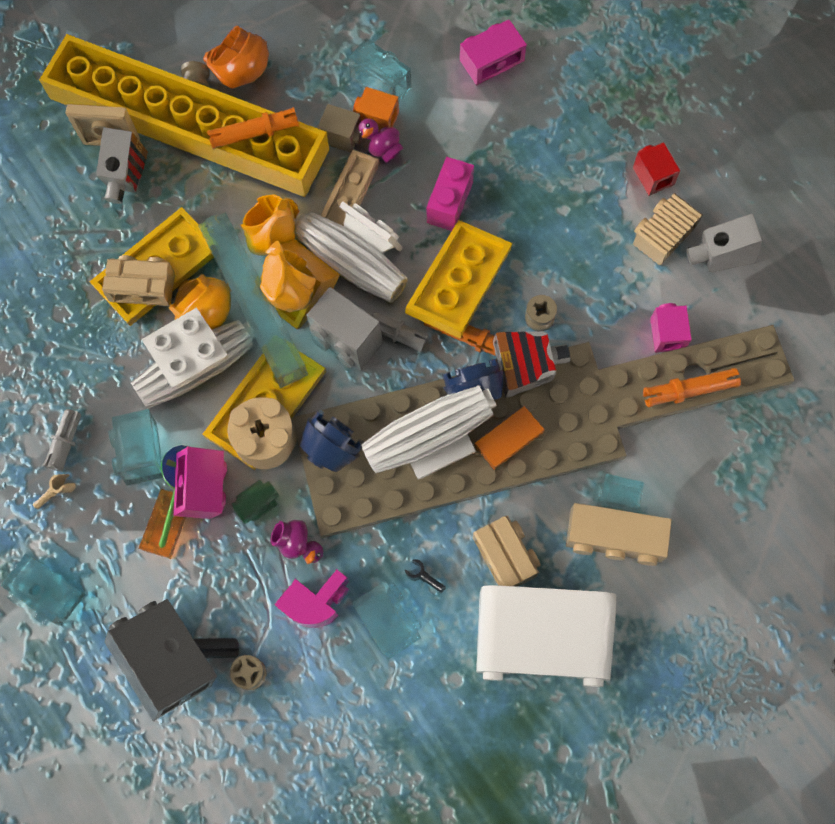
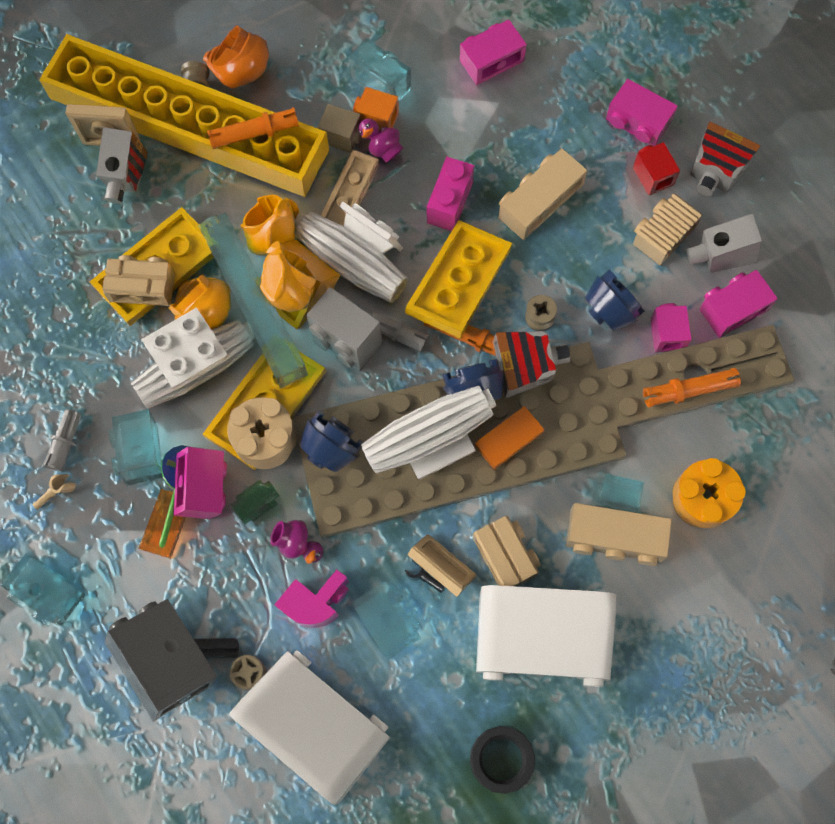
none -> white windscreen [229,650,390,805]
none -> tan tile [407,534,477,597]
none -> black tyre [470,726,535,794]
none -> tan brick [498,148,587,240]
none -> dark blue cone [584,270,645,331]
none -> dark pink brick [606,78,678,146]
none -> light orange brick [672,458,746,528]
none -> torso [691,122,761,197]
none -> dark pink brick [699,269,778,338]

